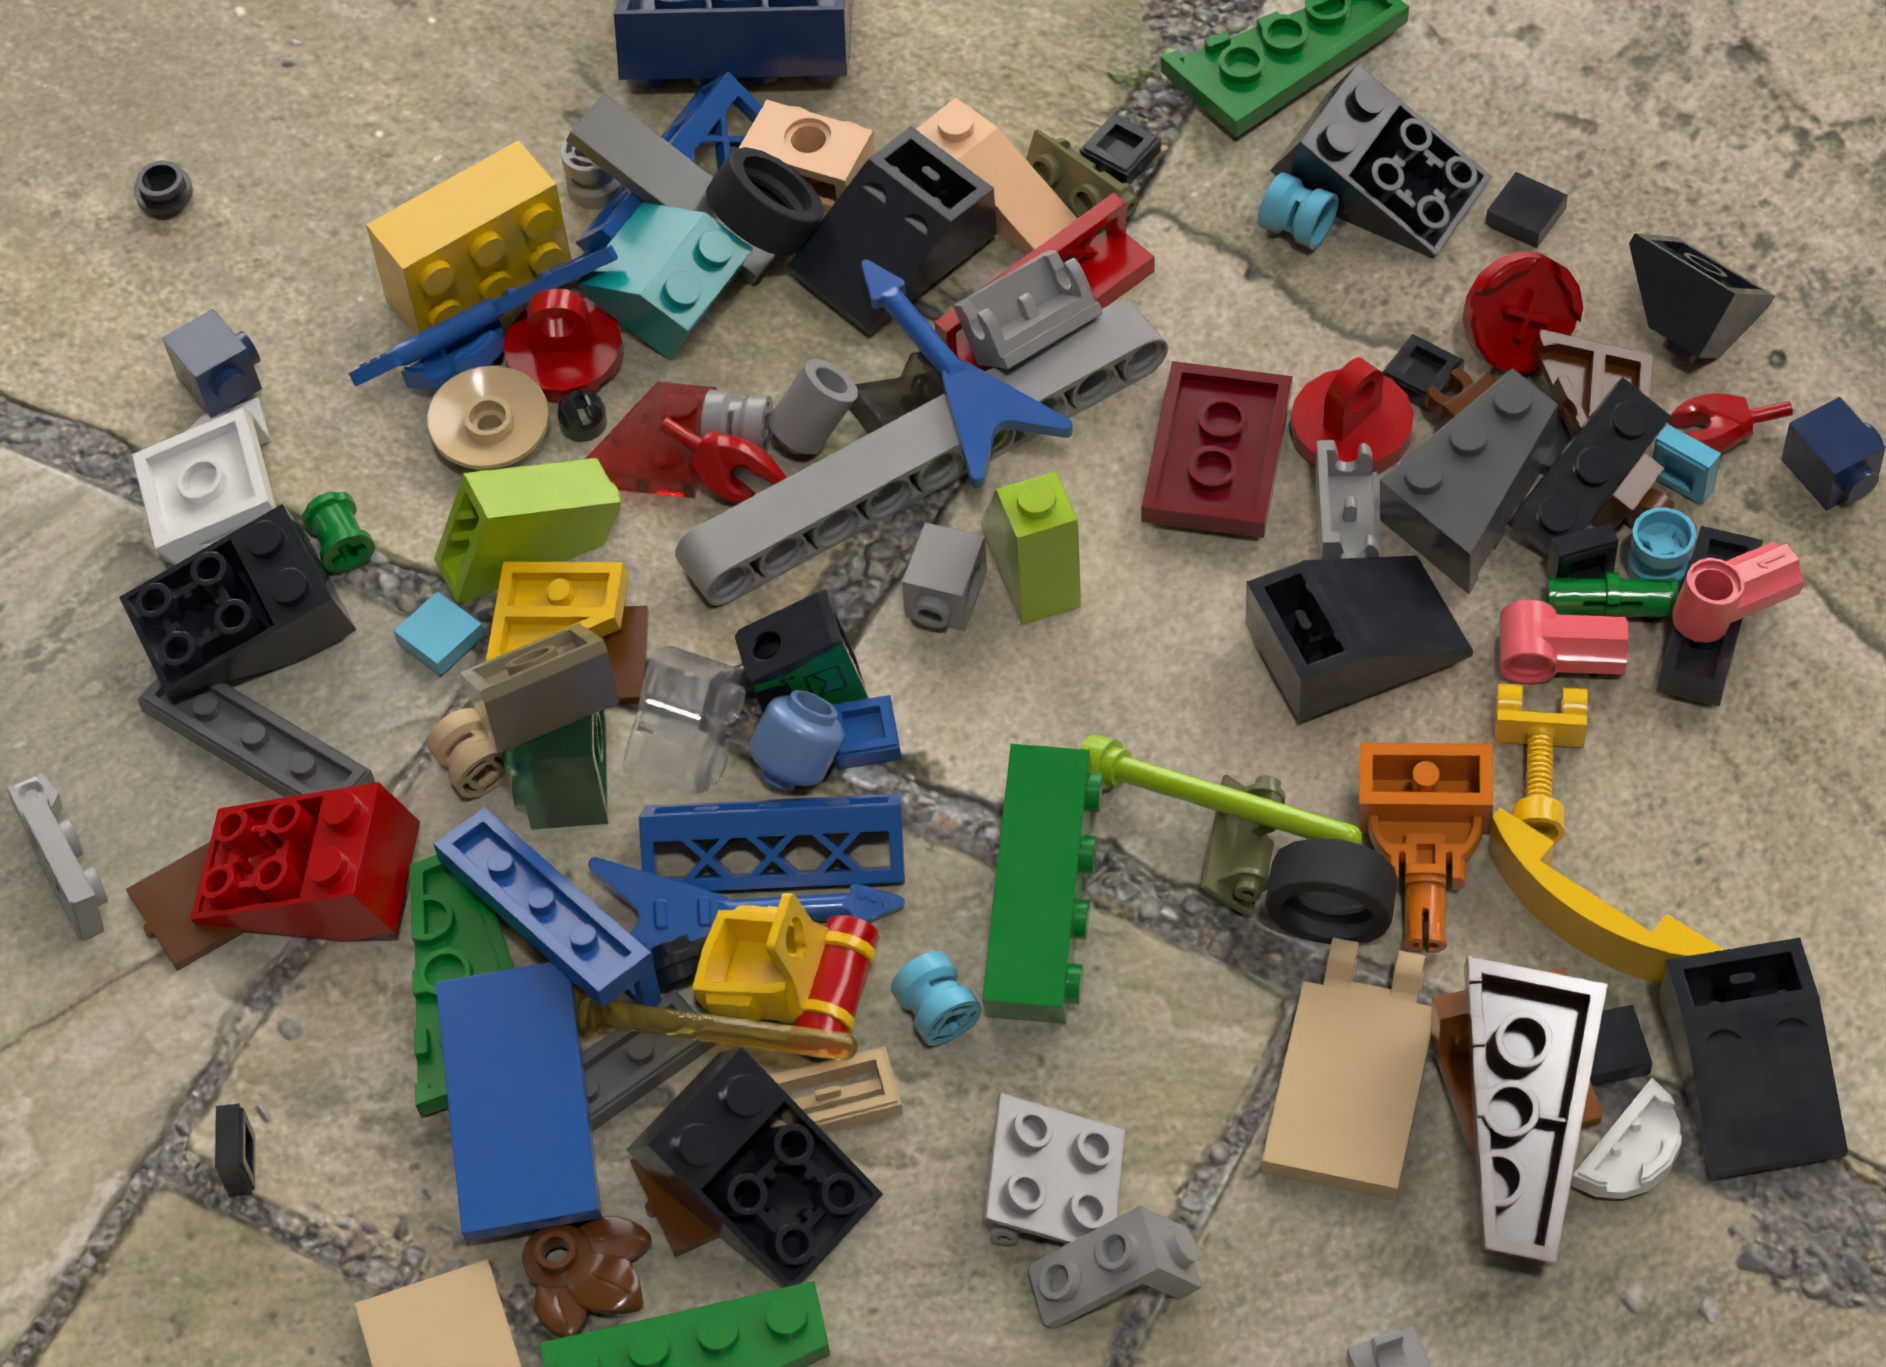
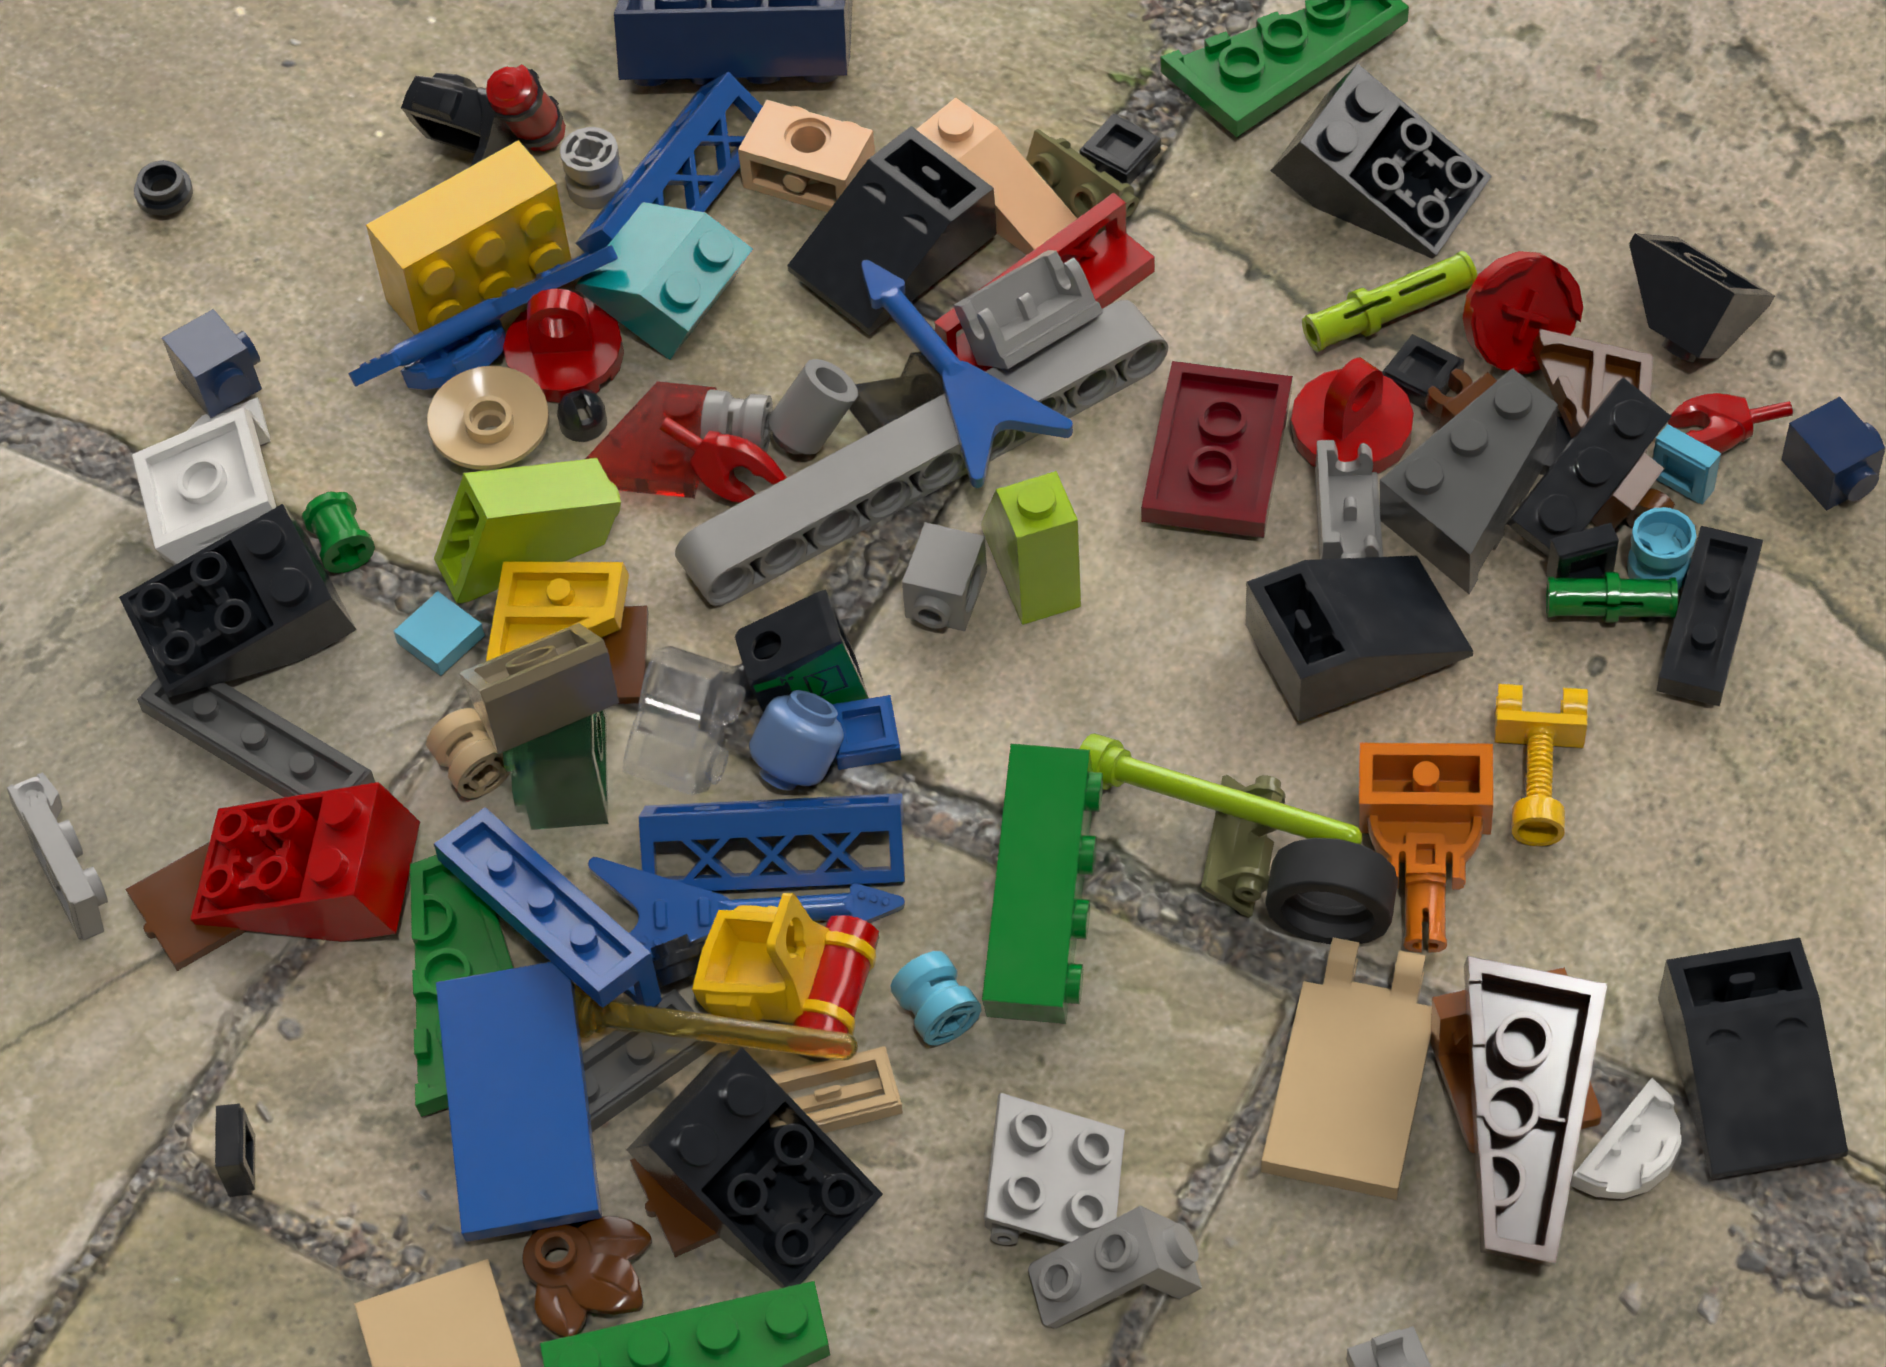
tile [566,93,778,286] -> none
black tyre [706,147,824,256] -> none
medium azure wheel [1258,172,1339,249] -> none
black tile [1485,172,1568,248] -> none
yellow slope [1488,807,1724,985] -> none
coral piece [1500,600,1628,685] -> none
black tile [1590,1004,1653,1086] -> none
coral piece [1672,542,1805,643] -> none
none -> black piece [401,64,566,167]
none -> lime pin [1302,251,1478,352]

